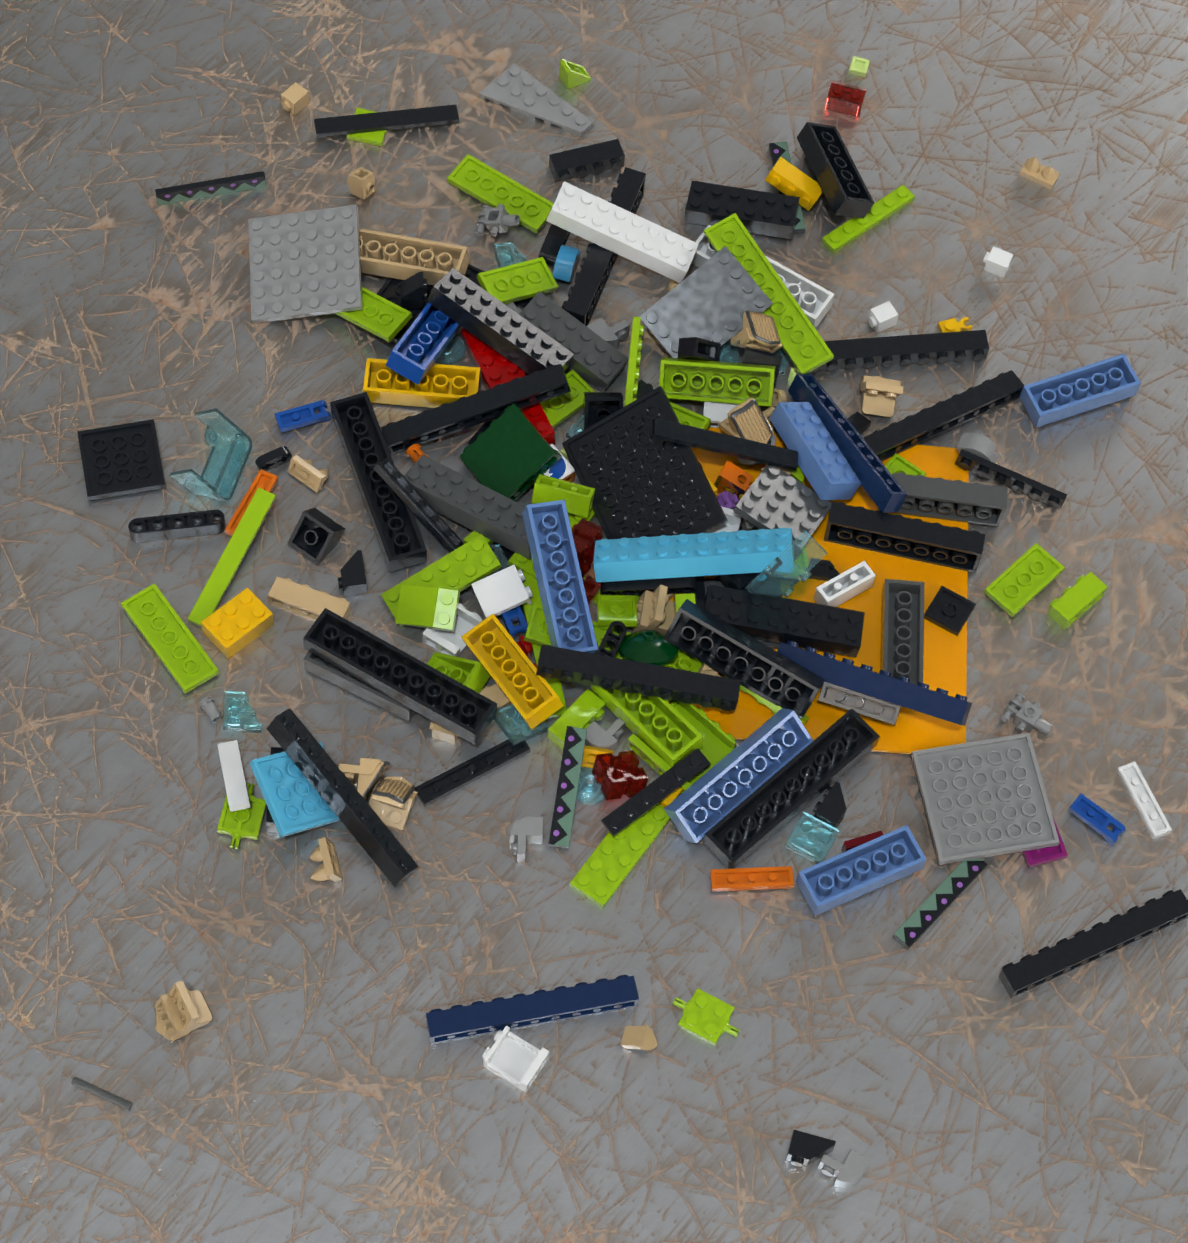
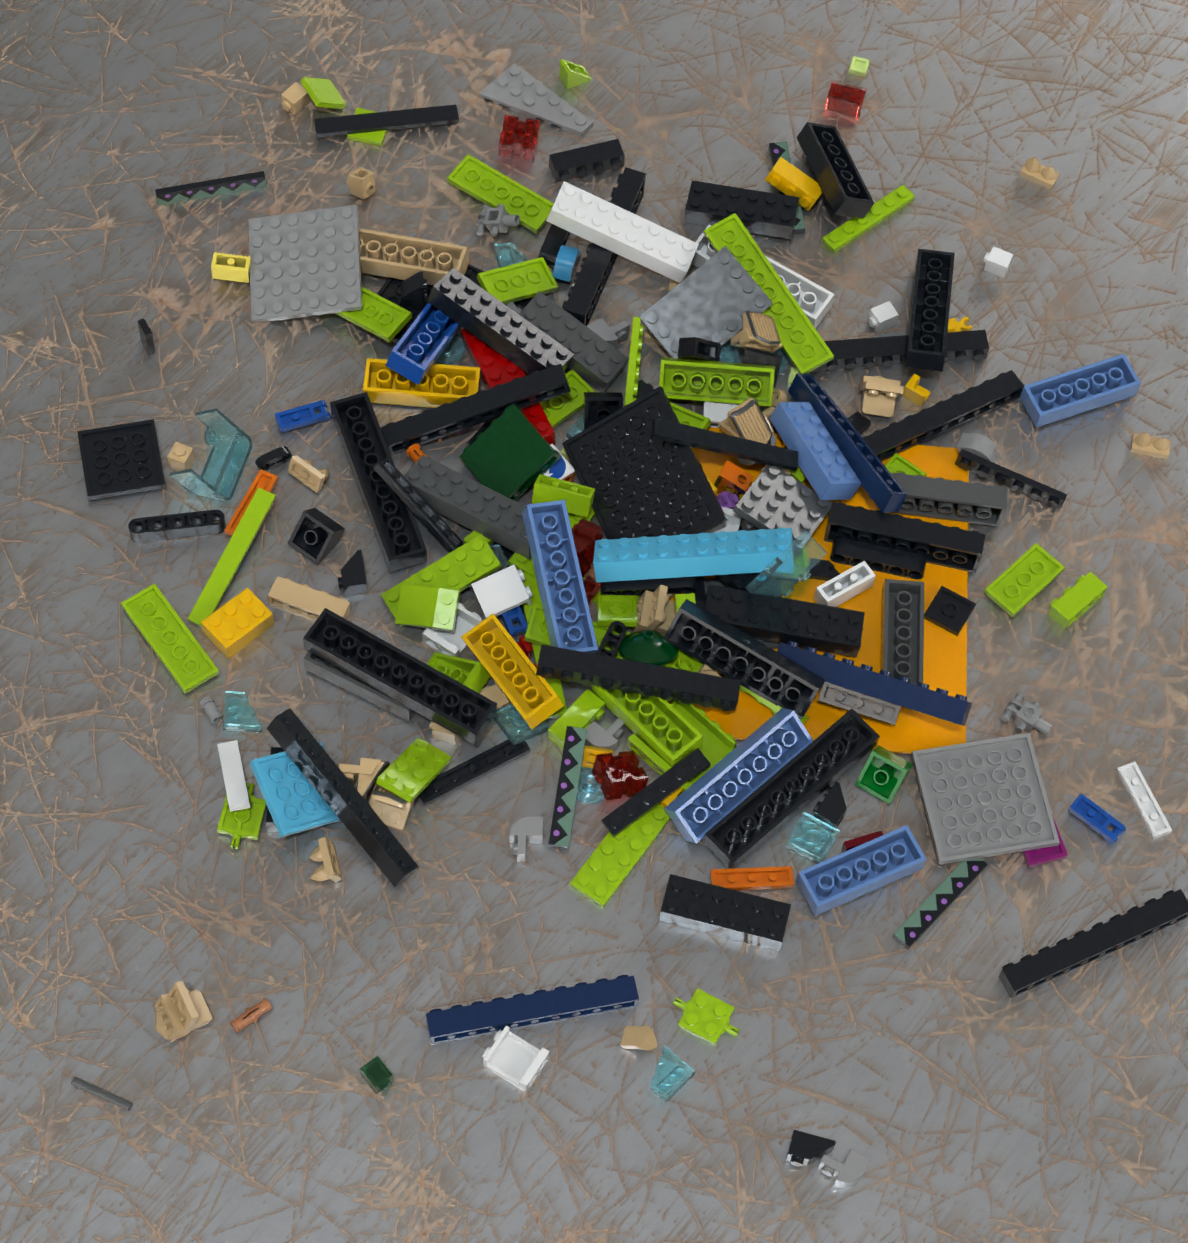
none -> black tile [137,318,155,355]
none -> tan brick [167,442,195,475]
none -> light yellow brick [211,252,251,283]
none -> nougat pin [230,998,272,1034]
none -> lime tile [300,77,346,109]
none -> clear green brick [360,1056,393,1095]
none -> lime plate [376,737,452,803]
none -> clear red brick [498,115,540,162]
none -> clear light blue wing [650,1046,695,1103]
none -> black brick [659,874,791,951]
none -> black beam [830,538,927,579]
none -> green slope [855,745,913,804]
none -> yellow panel [902,373,931,407]
none -> black brick [905,249,955,372]
none -> tan tile [1130,432,1171,459]

